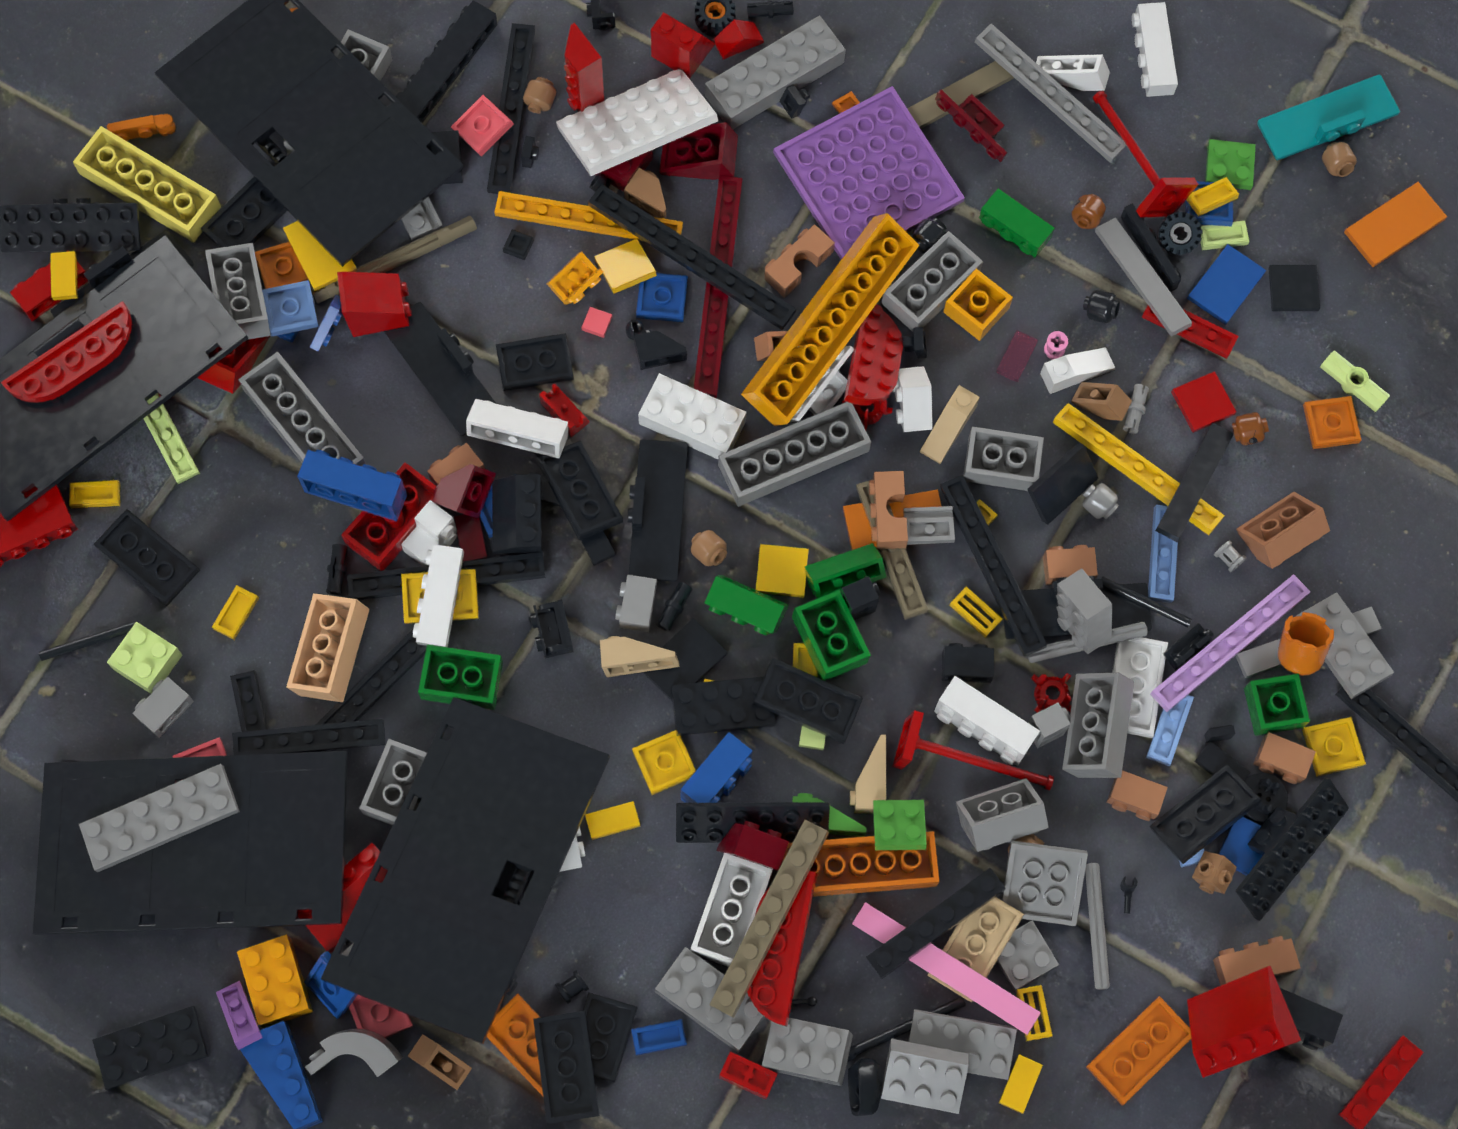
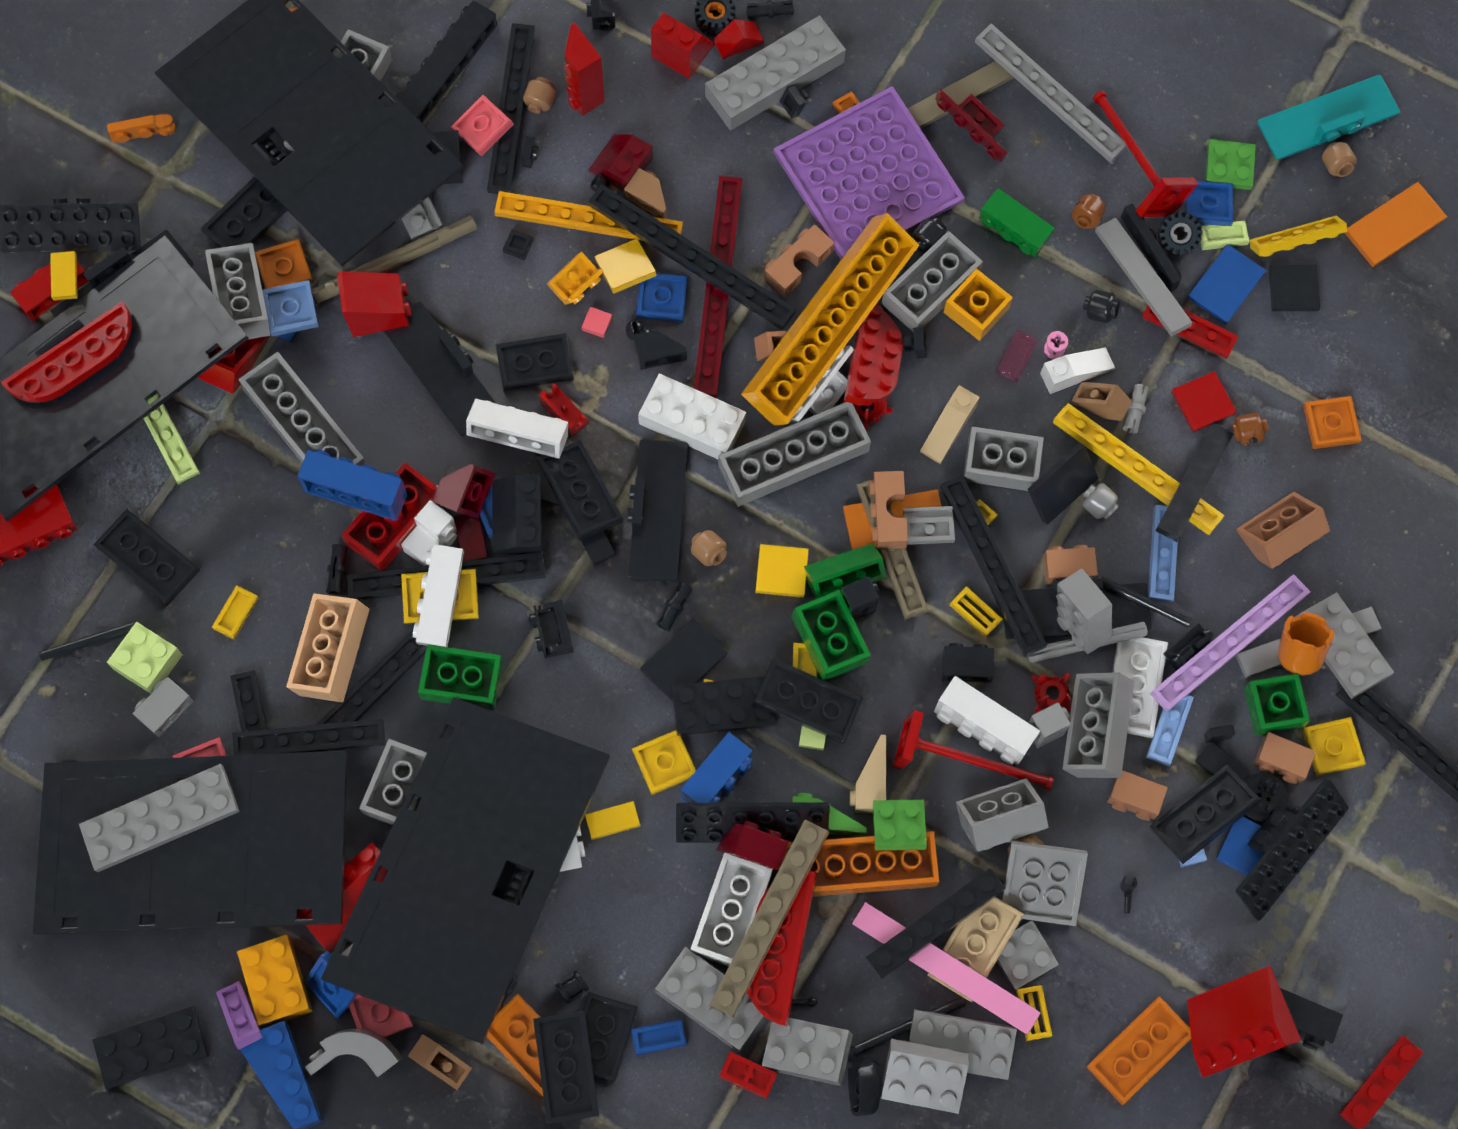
yellow tile [69,480,120,508] -> none
light yellow brick [73,126,221,243] -> none
yellow tile [283,221,357,291] -> none
plate [310,294,342,351] -> none
nougat brick [427,443,485,486] -> none
white plate [556,69,718,176] -> none
tan slope [600,636,680,677] -> none
light grey brick [615,575,657,632] -> none
dark red slope [660,122,738,180] -> none
green brick [704,575,789,636] -> none
white brick [893,366,932,432] -> none
yellow tile [999,1055,1043,1114] -> none
white slope [1036,54,1110,91] -> none
light grey axle [1085,863,1110,990] -> none
white brick [1132,2,1178,97] -> none
yellow tile [1186,177,1239,216] -> none
medium nougat brick [1192,851,1237,894] -> none
nougat brick [1213,936,1300,985] -> none
light grey bush [1214,540,1247,573] -> none
yellowish green piece [1320,350,1390,412] -> none
none -> yellow plate [1250,216,1347,257]

